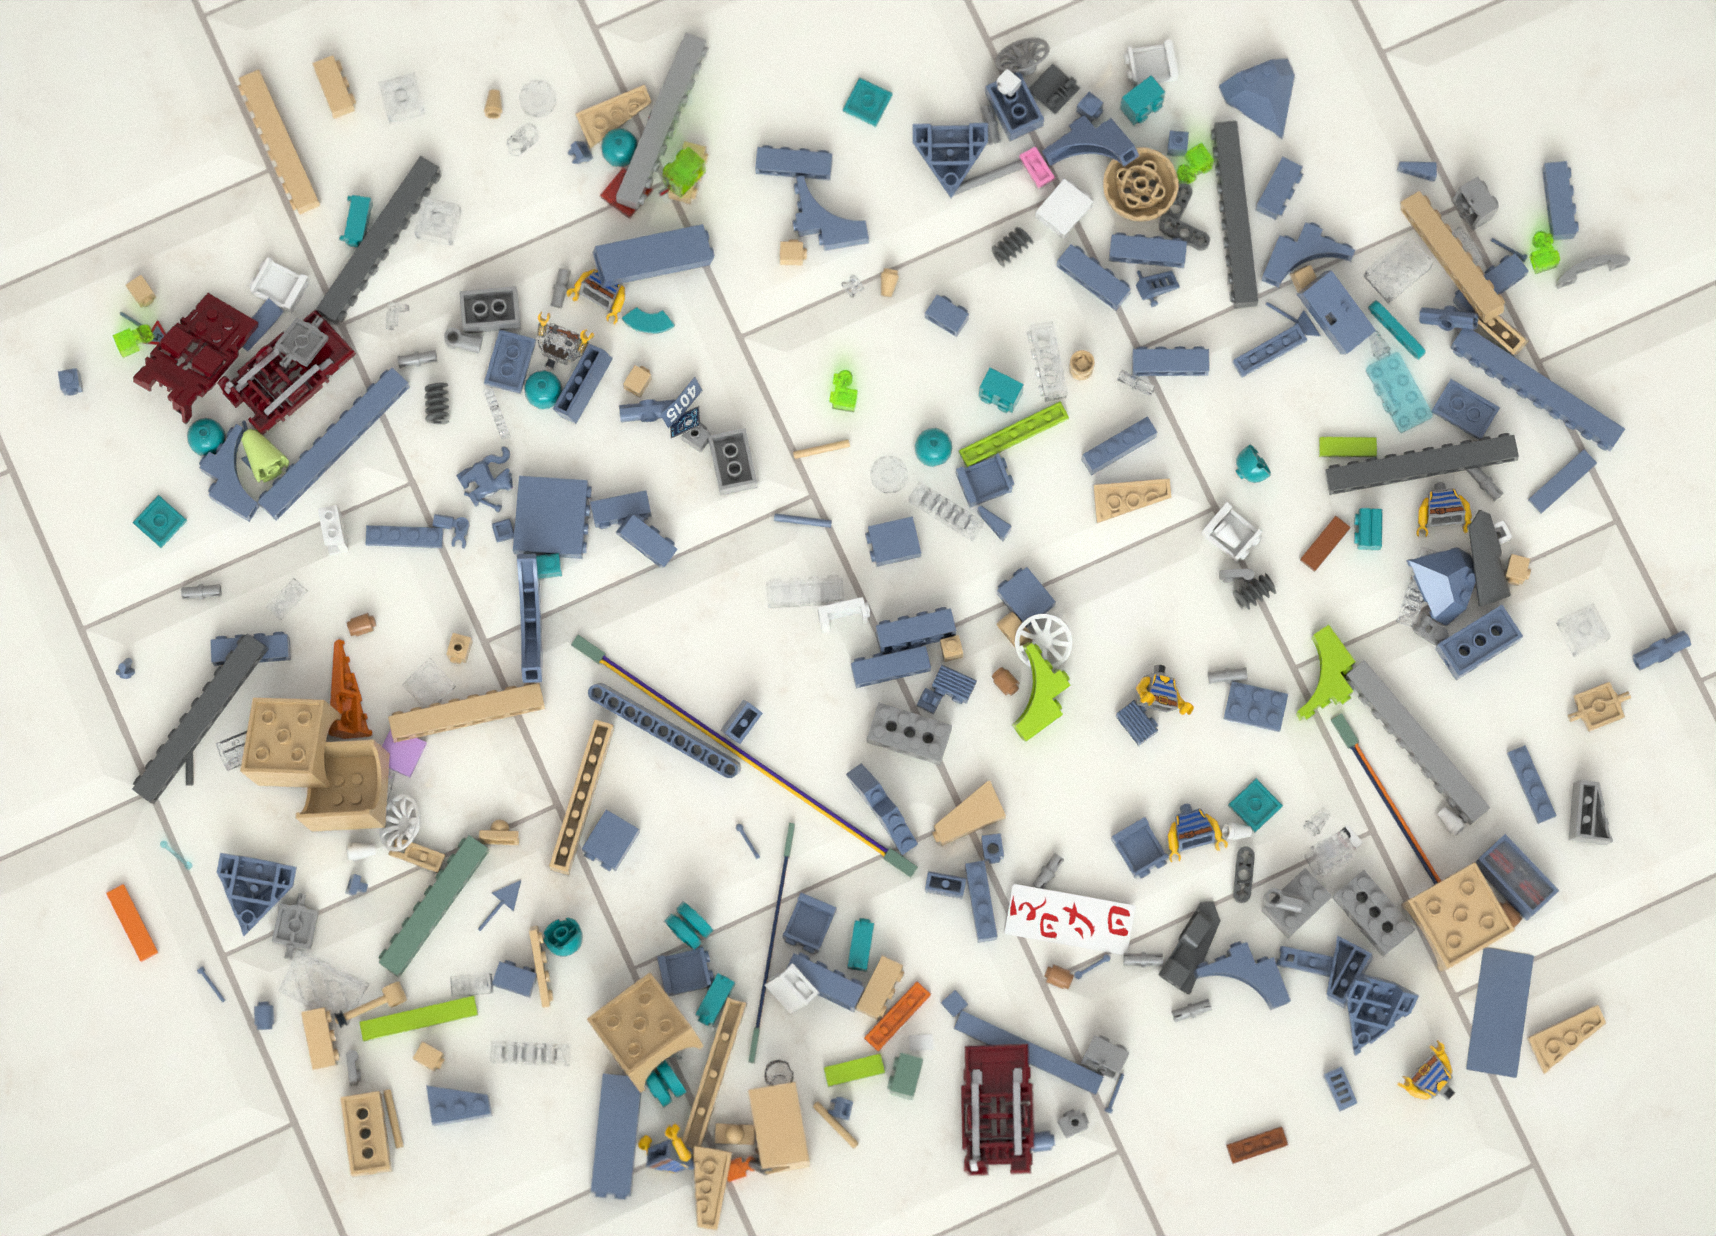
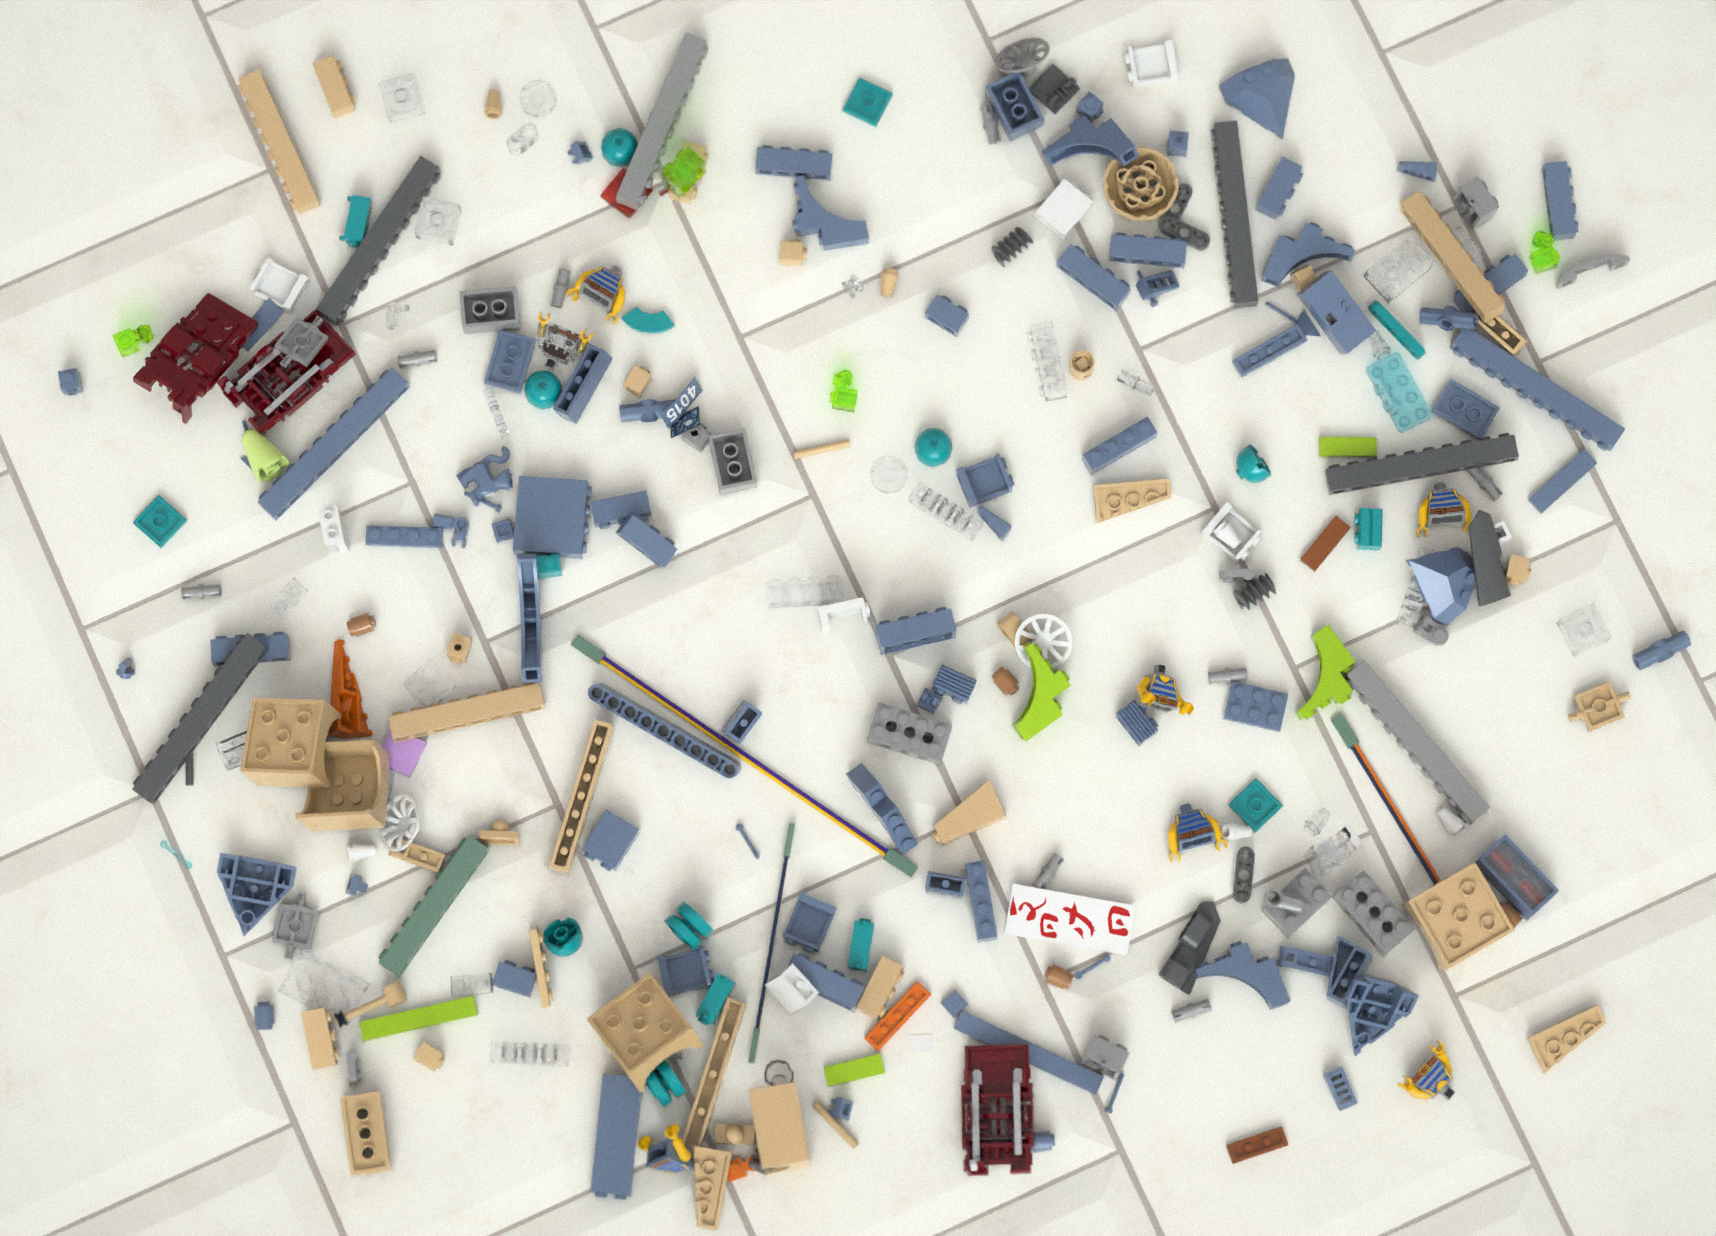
orange tile [106,884,159,962] -> none
piece [120,312,166,345] -> none
tan brick [126,275,156,308] -> none
teal cylinder [187,418,226,456] -> none
sand blue piece [197,967,225,1003] -> none
sand blue arch [199,424,259,522] -> none
tan bar [383,1090,404,1149] -> none
dark grey piece [425,383,449,424] -> none
sand blue wedge [426,1085,492,1126] -> none
light grey piece [444,328,483,353] -> none
sand blue piece [478,880,521,931] -> none
tan wing [575,85,652,149] -> none
sand blue brick [592,224,714,288] -> none
sand blue bar [774,513,832,528] -> none
sand blue brick [851,644,931,688] -> none
sand blue brick [865,516,921,567] -> none
sand green brick [887,1053,923,1101] -> none
sand blue wedge [912,123,988,199] -> none
tan brick [940,635,963,662] -> none
light grey piece [953,160,1022,196] -> none
lime tile [959,401,1069,467] -> none
teal brick [979,368,1024,413] -> none
sand blue brick [981,833,1004,864] -> none
white plate [997,69,1021,97] -> none
sand blue brick [997,567,1056,628] -> none
bright pink plate [1019,146,1055,189] -> none
light grey brick [1058,1109,1089,1139] -> none
sand blue panel [1111,817,1169,879] -> none
teal brick [1120,75,1165,125] -> none
light grey pin [1124,952,1163,967] -> none
sand blue brick [1132,346,1209,376] -> none
clear neon green brick [1177,142,1214,184] -> none
sand blue brick [1435,605,1523,680] -> none
sand blue sticker [1466,947,1534,1078] -> none
sand blue piece [1491,238,1528,262] -> none
sand blue plate [1507,745,1557,824] -> none
light grey wedge [1569,780,1613,845] -> none

